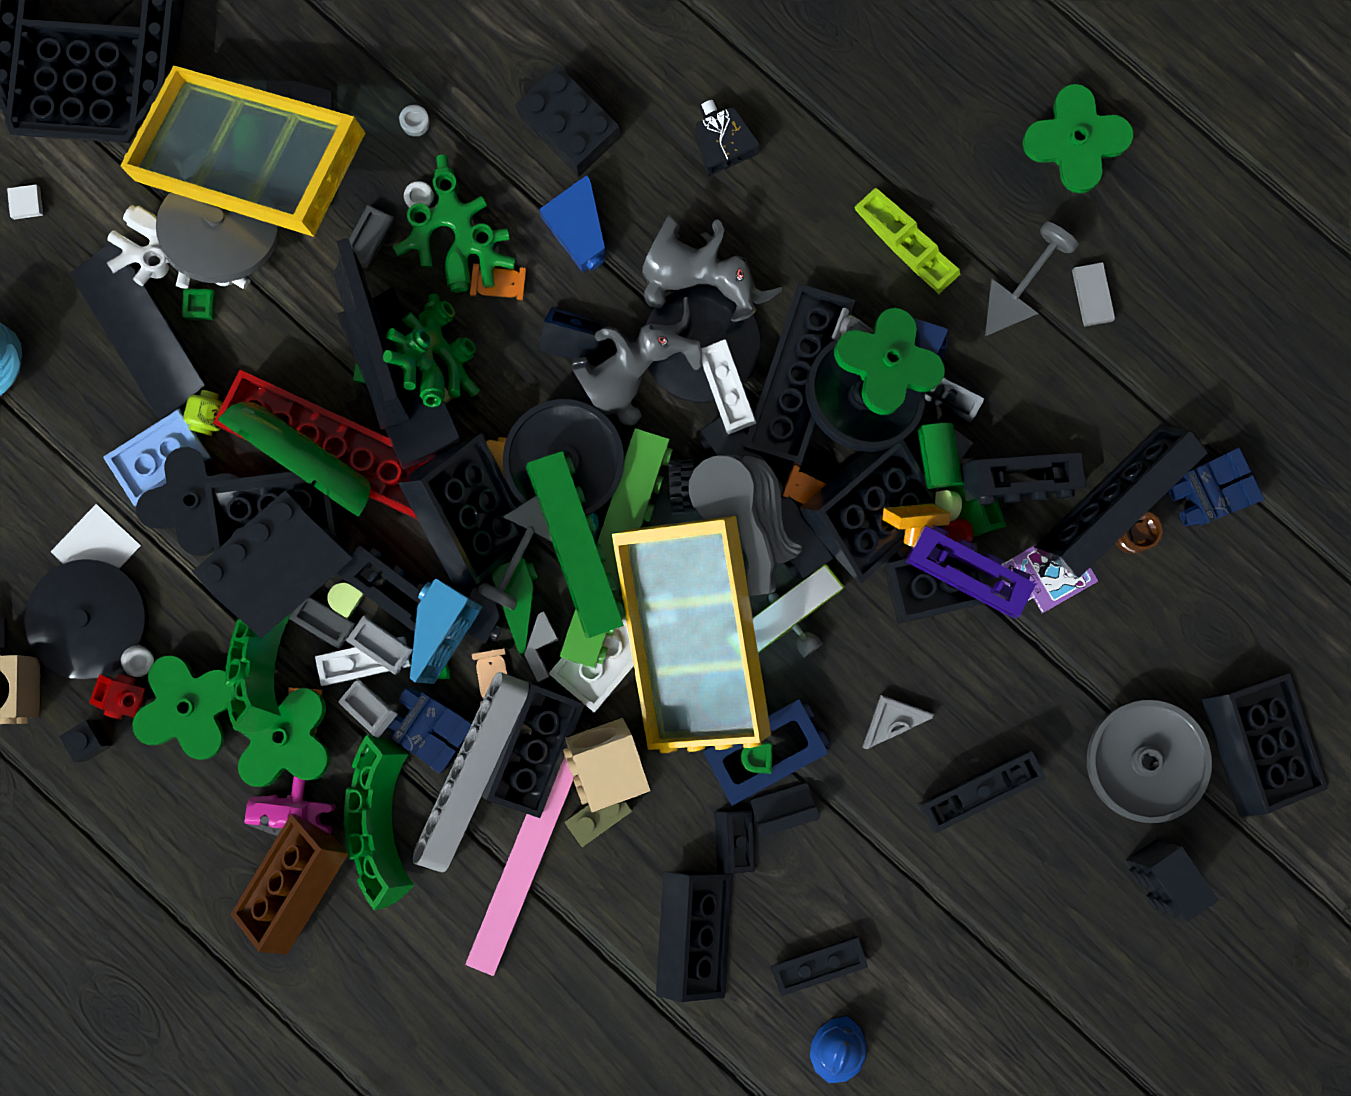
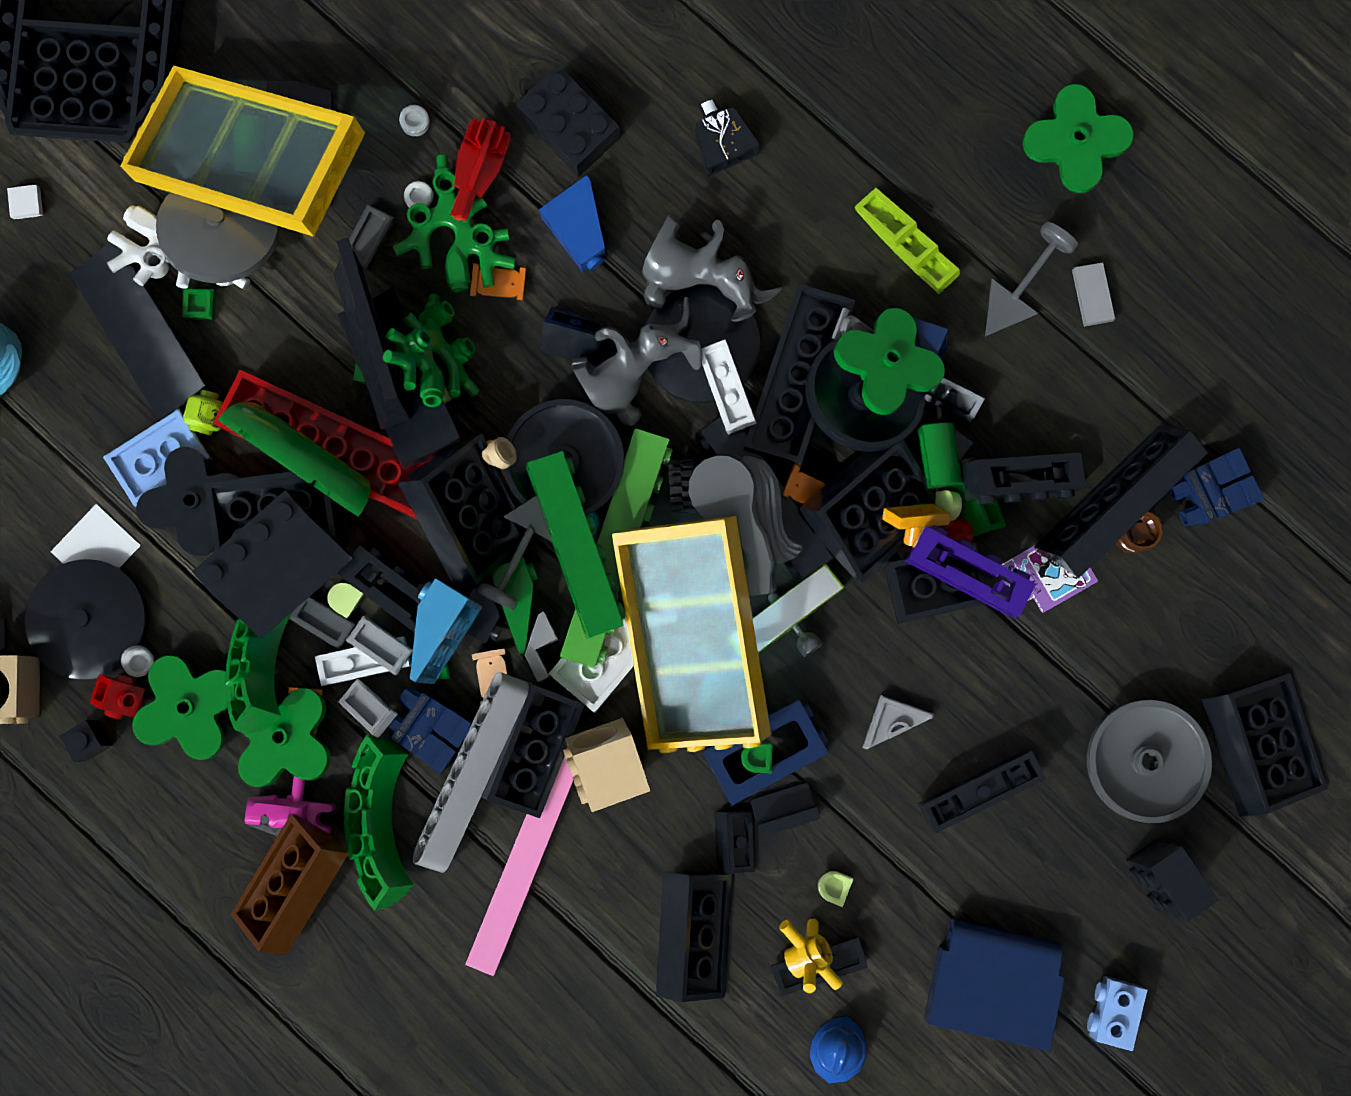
olive brick [564,800,633,847] -> none
none -> red piece [450,118,511,222]
none -> tan tile [482,437,517,469]
none -> yellow bar [779,919,843,993]
none -> yellowish green tile [818,871,854,907]
none -> dark blue piece [924,919,1065,1051]
none -> light blue brick [1087,976,1147,1051]

